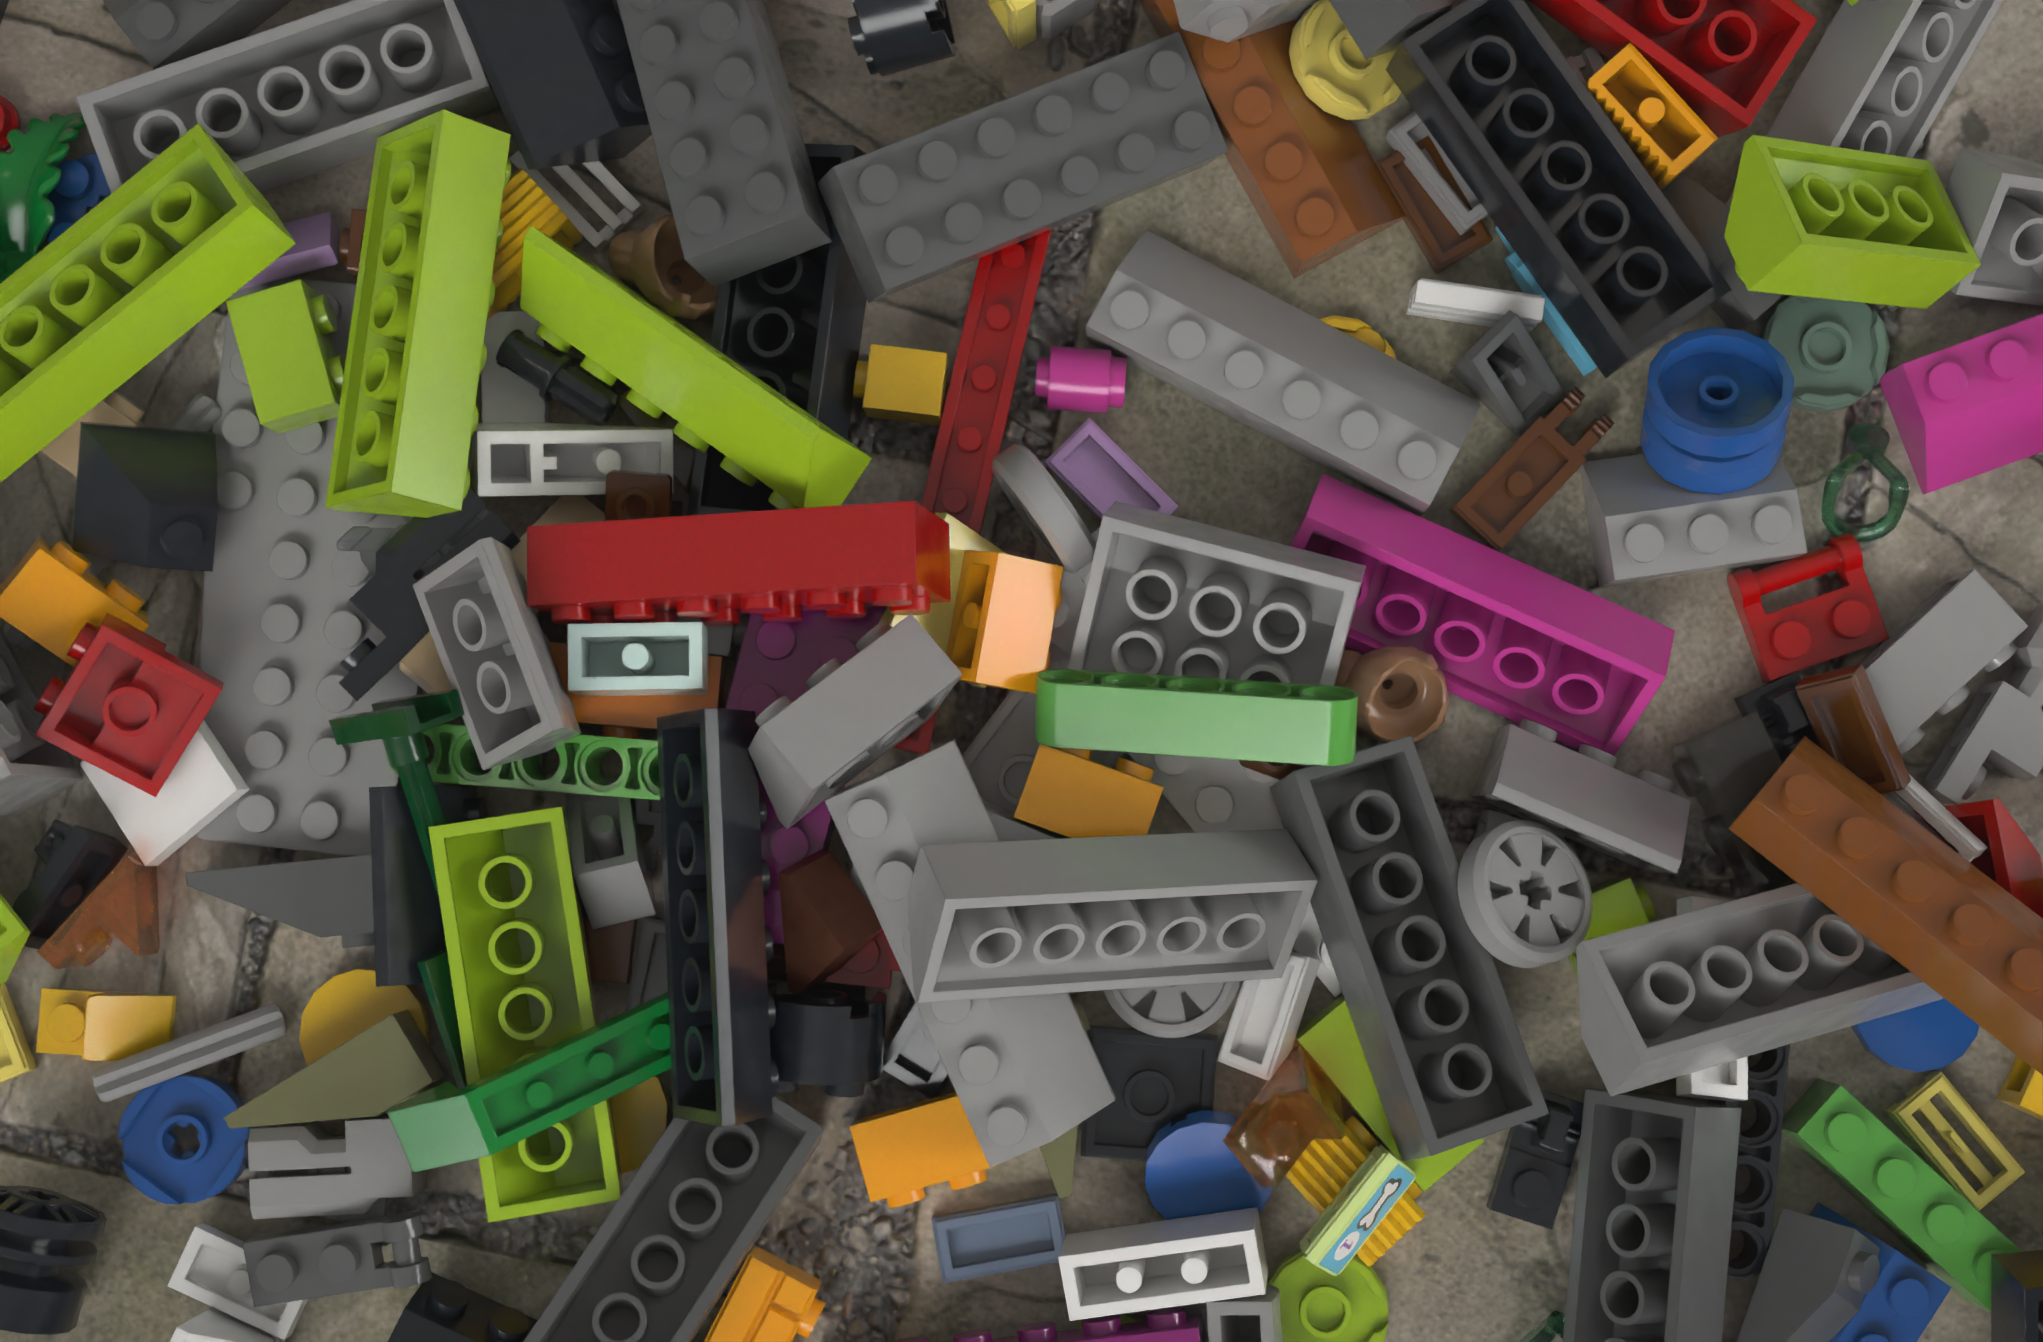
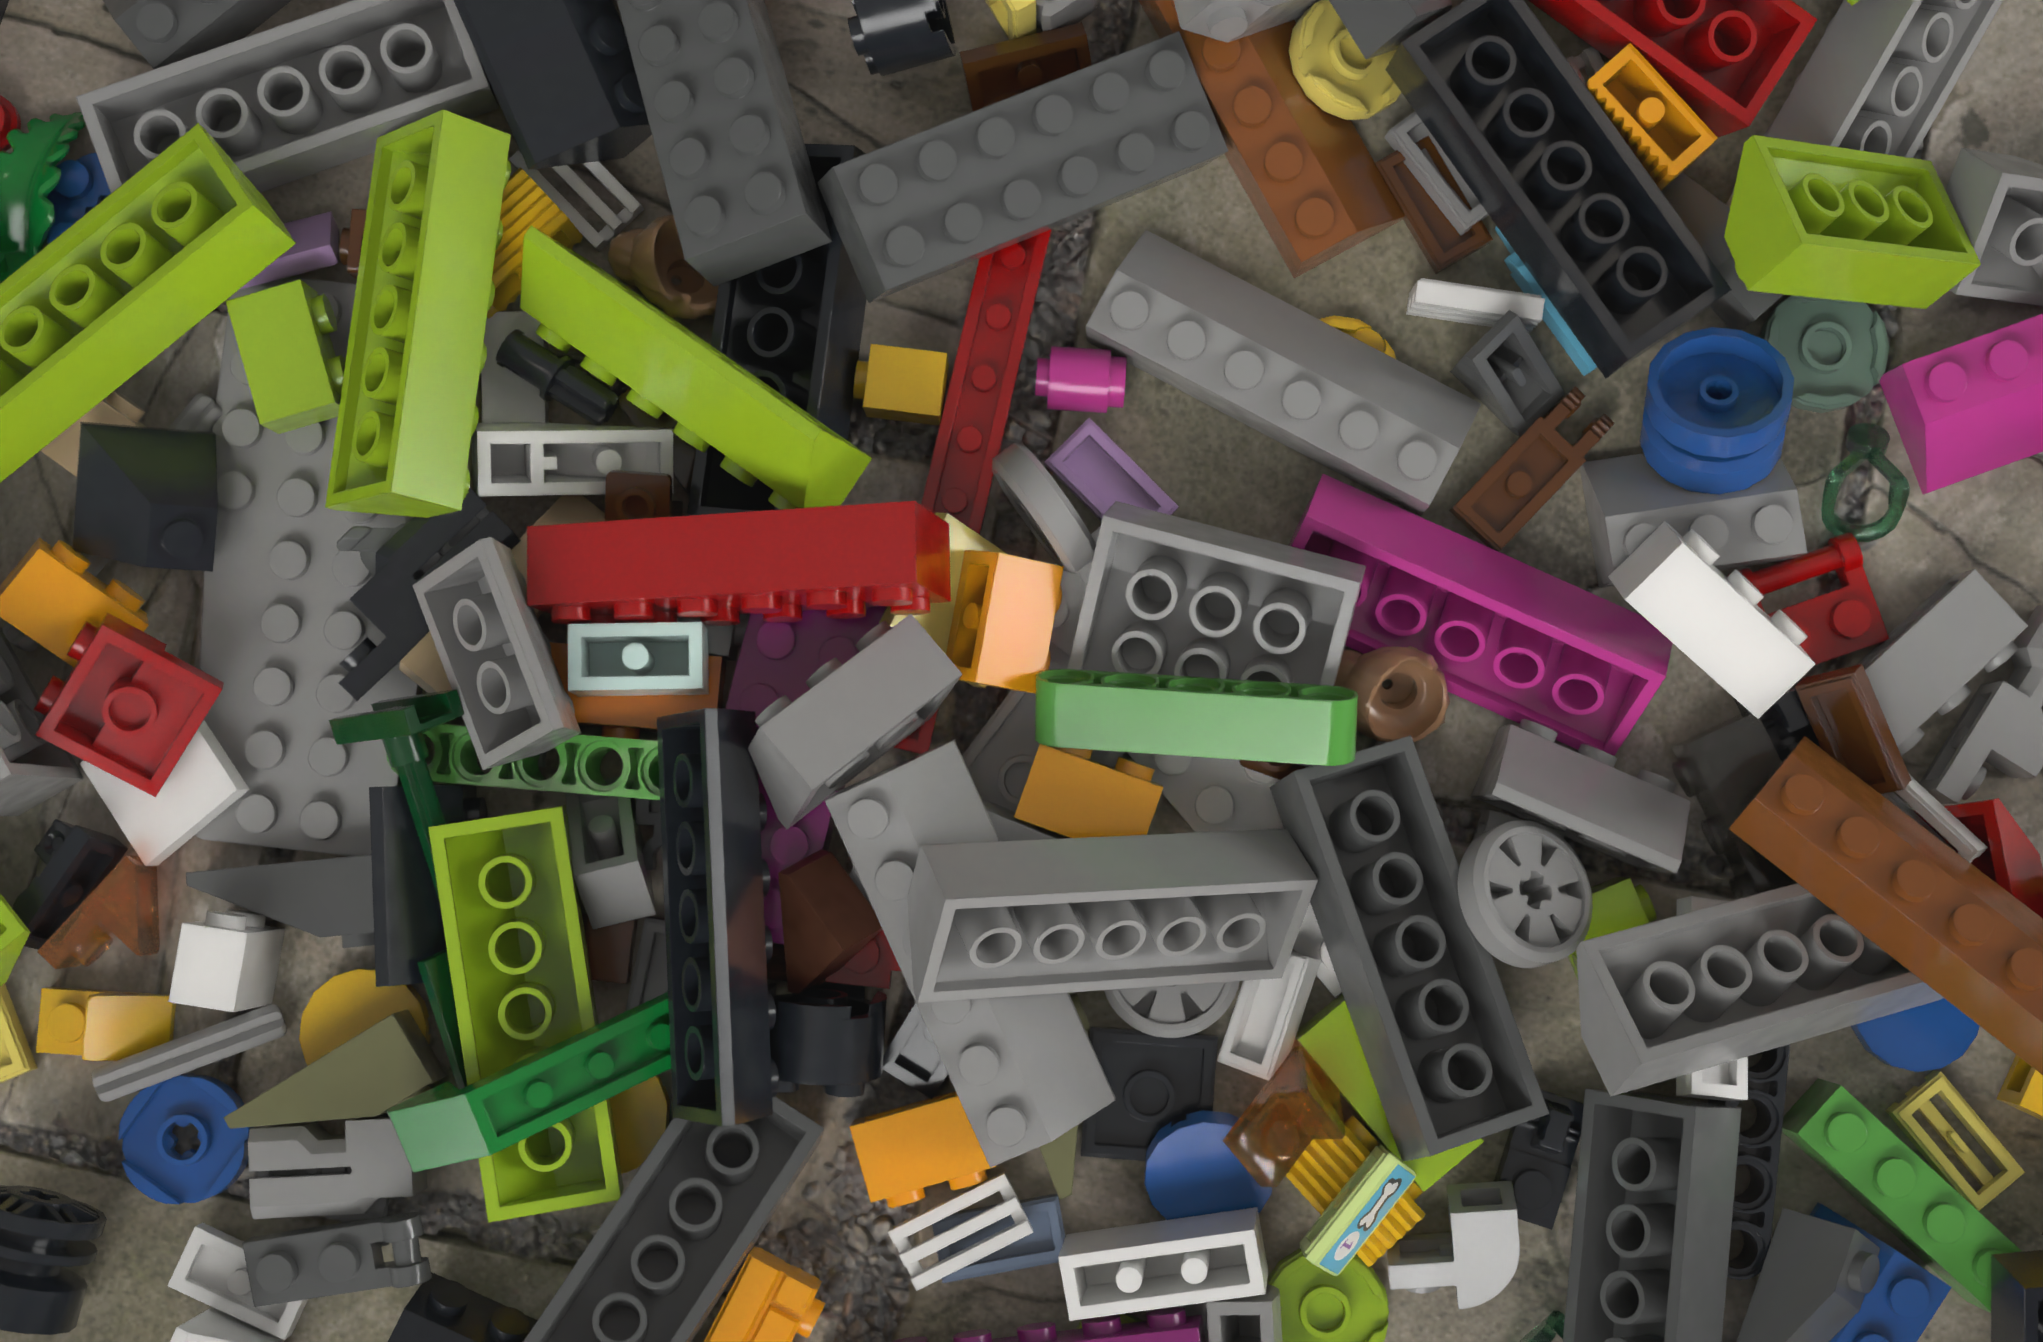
none -> white brick [168,909,285,1012]
none -> white tile [888,1171,1033,1291]
none -> reddish brown plate [959,22,1092,112]
none -> brick [1387,1181,1520,1310]
none -> white brick [1608,521,1815,719]

